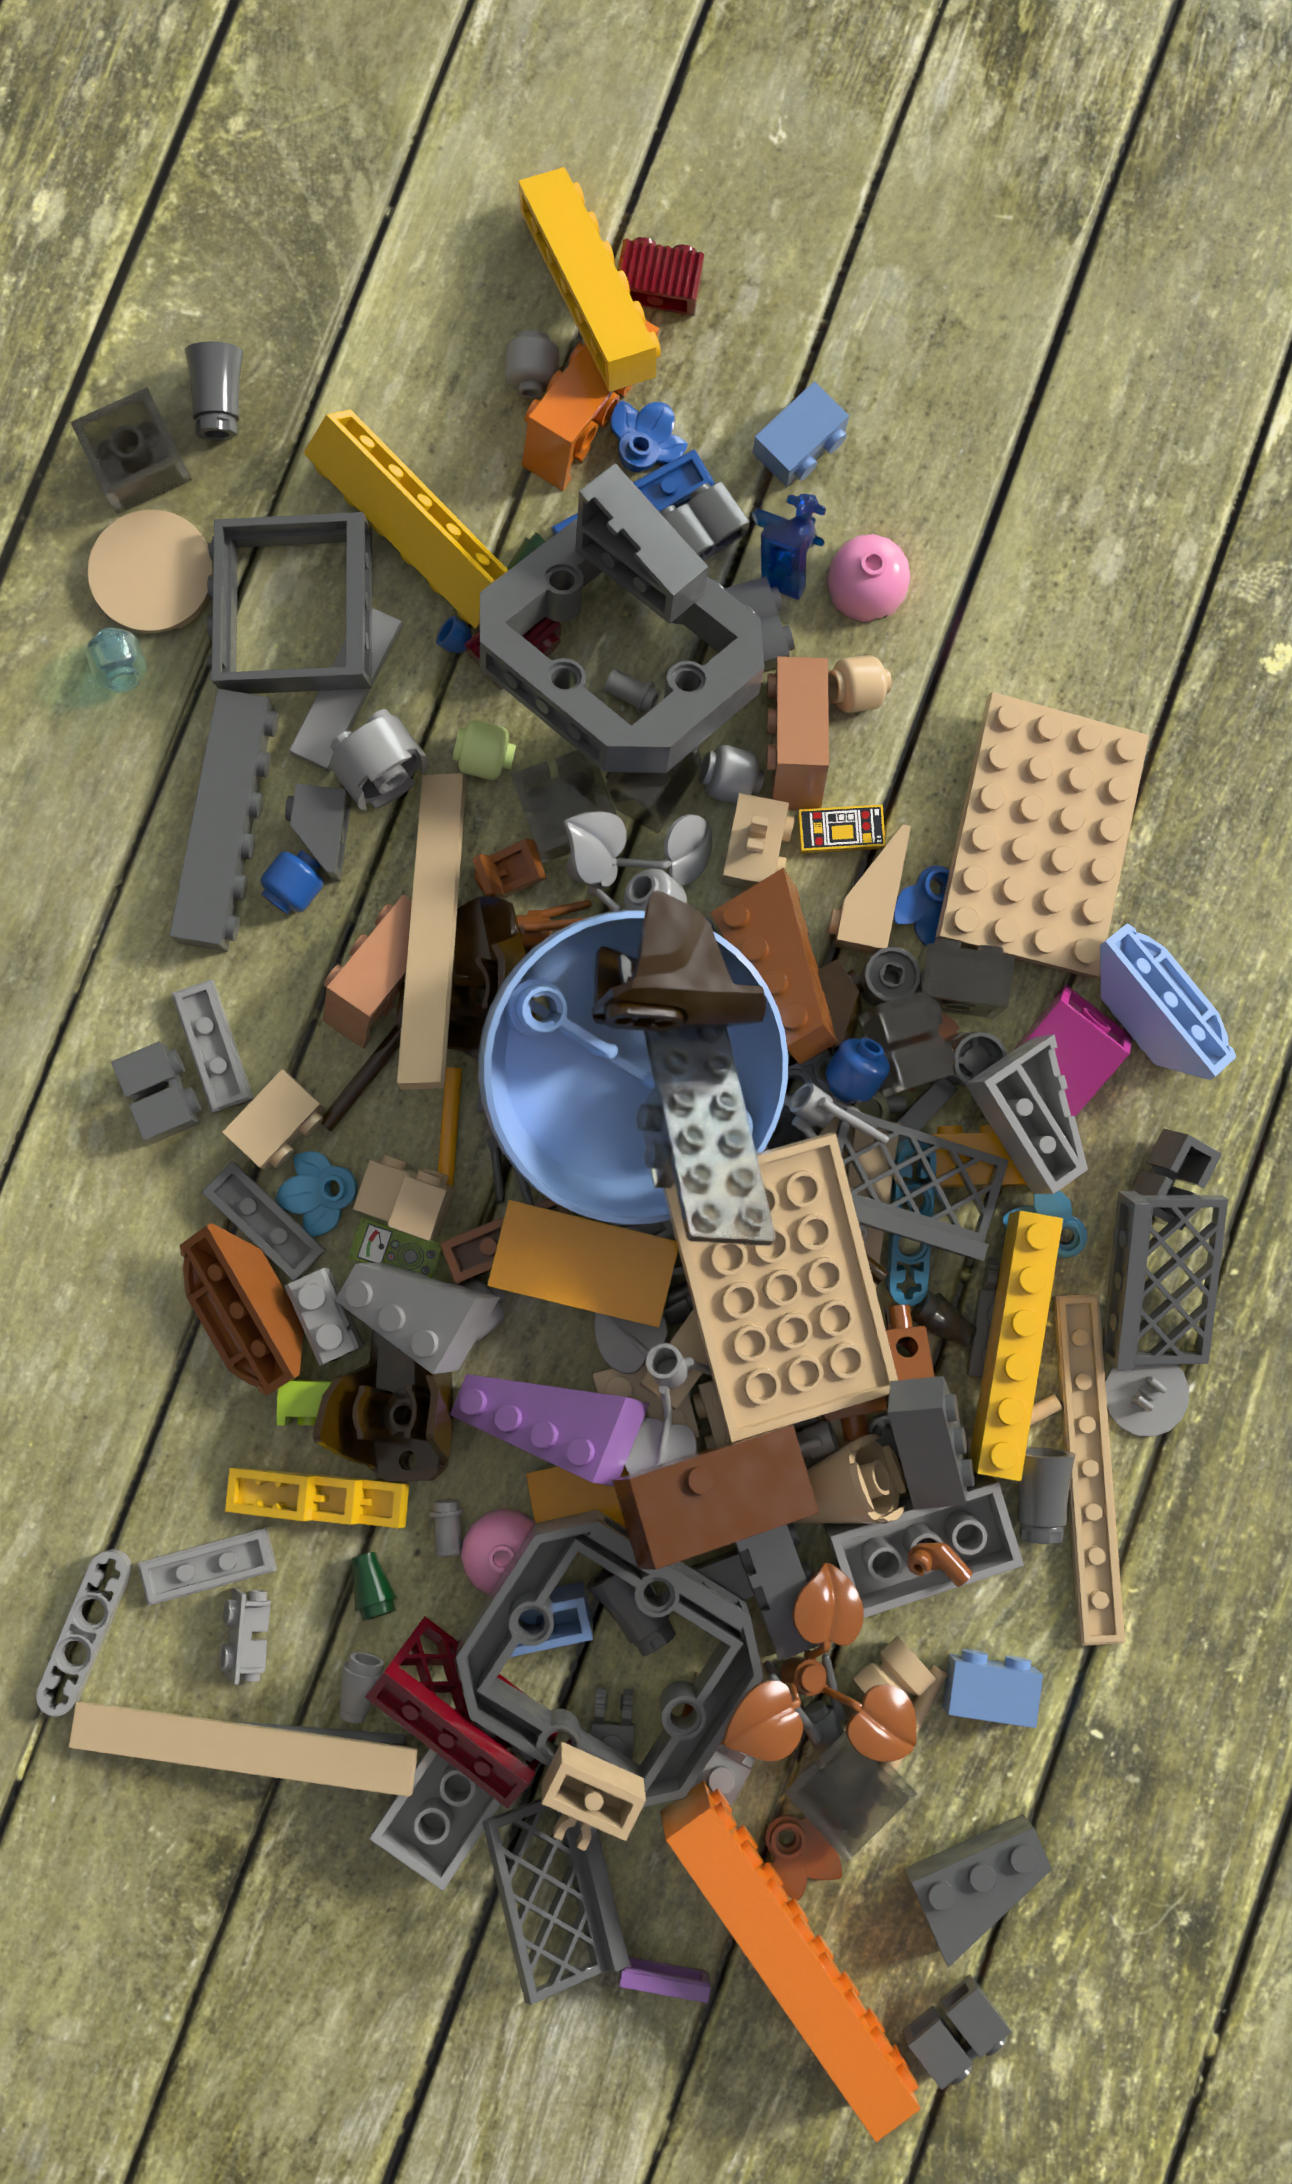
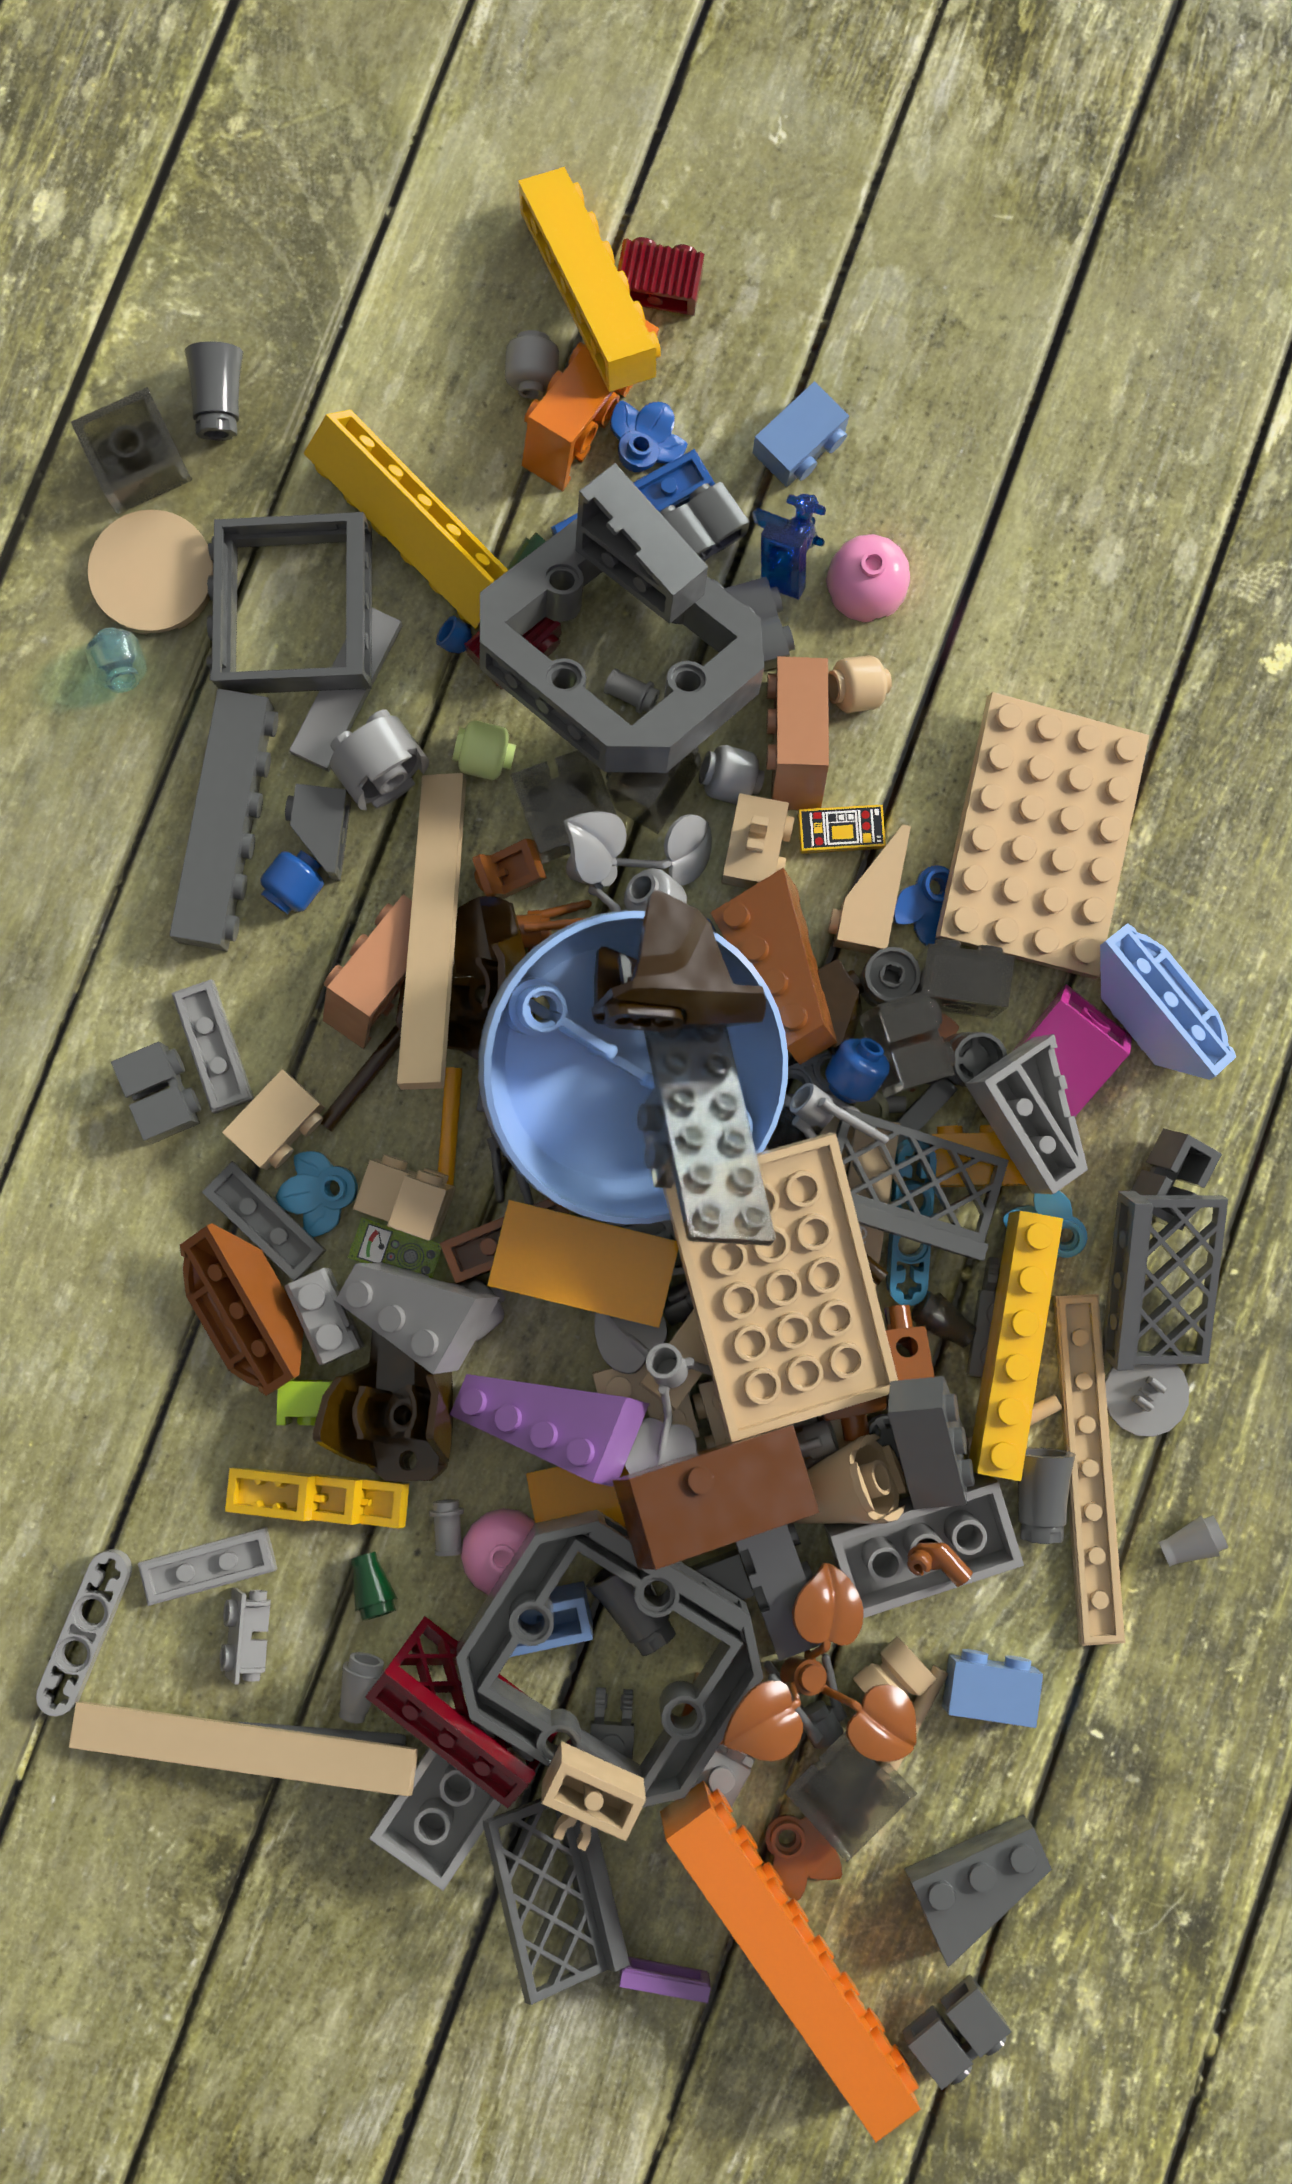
none -> light grey cone [1158,1515,1228,1567]

